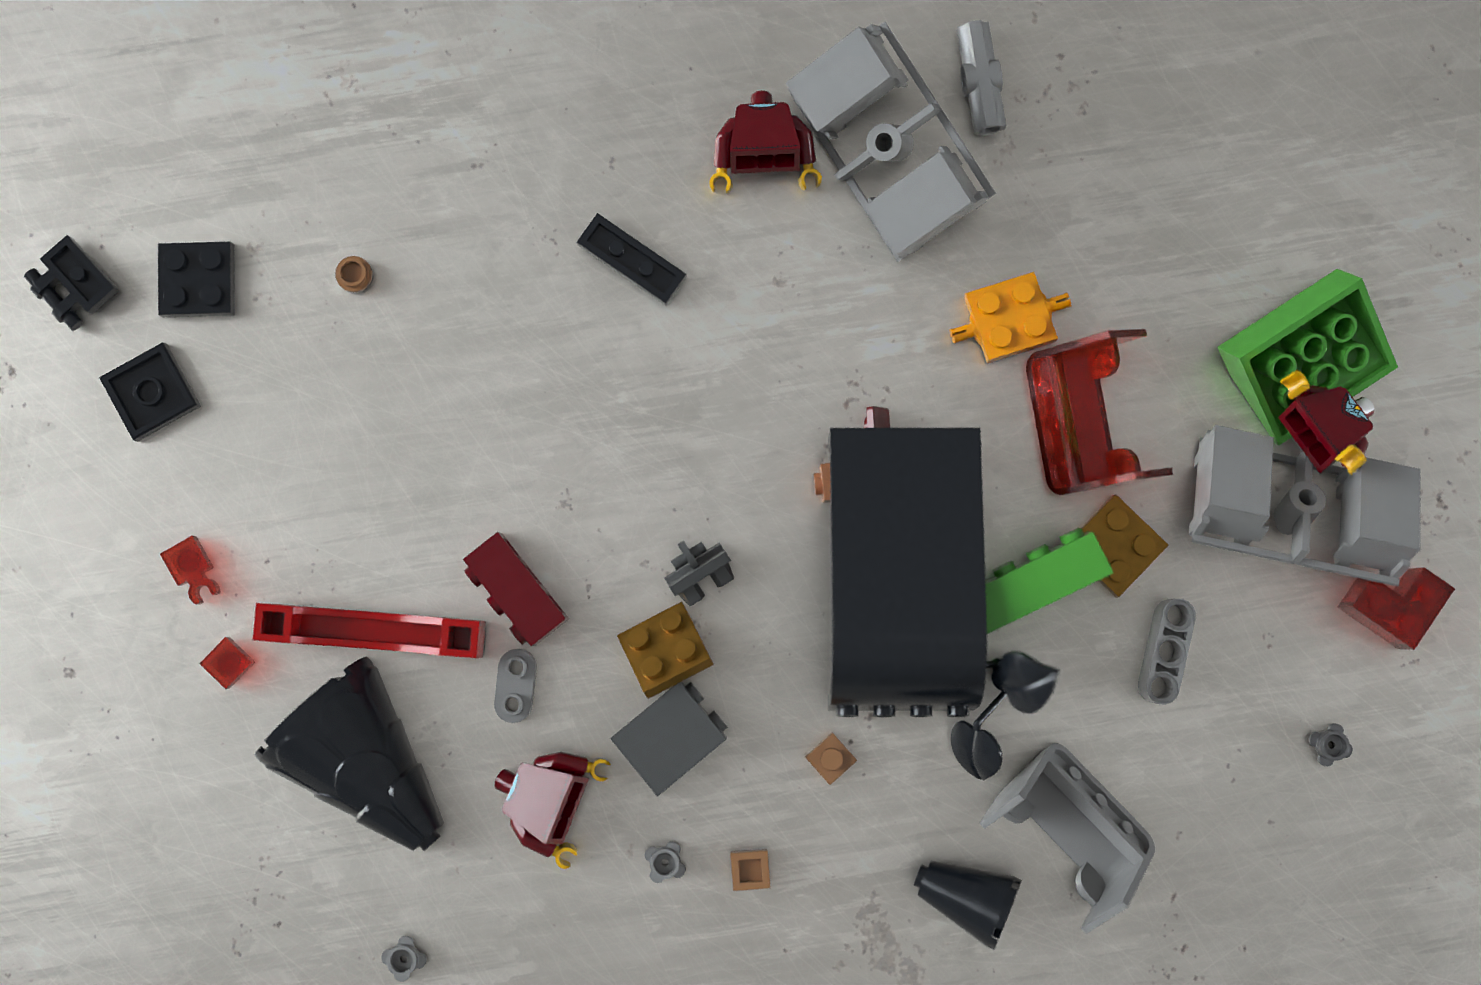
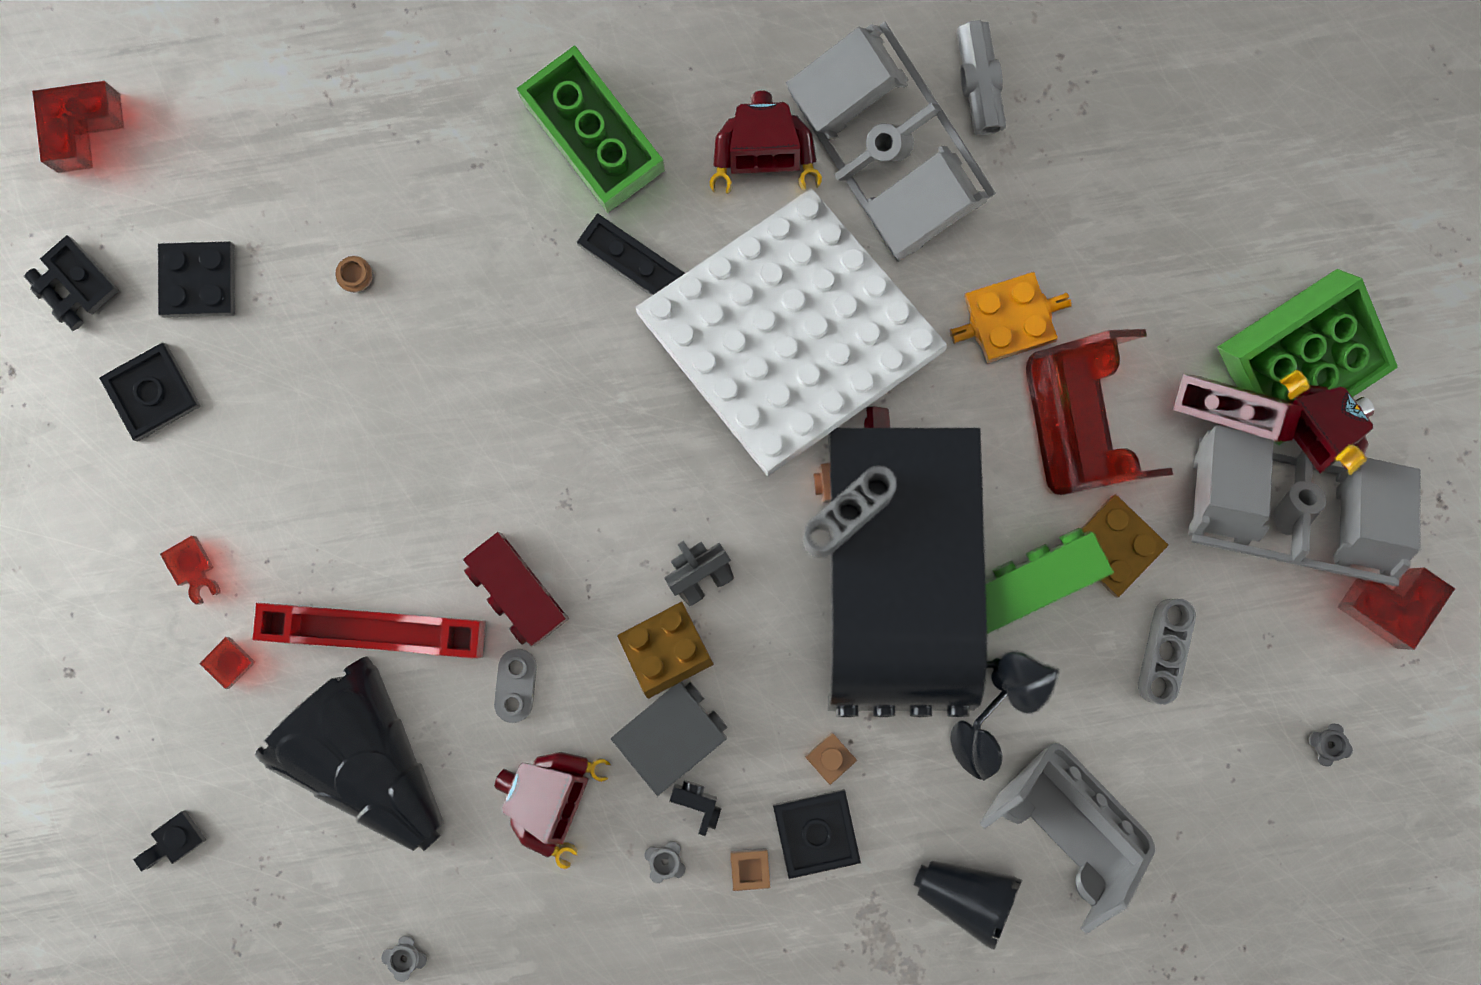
none -> clear red brick [32,81,124,173]
none -> black plate [133,810,206,872]
none -> bright green brick [516,45,665,213]
none -> white plate [635,188,947,476]
none -> black bracket [669,780,722,836]
none -> black tile [773,789,861,879]
none -> light grey beam [803,466,897,558]
none -> brick [1173,374,1303,442]

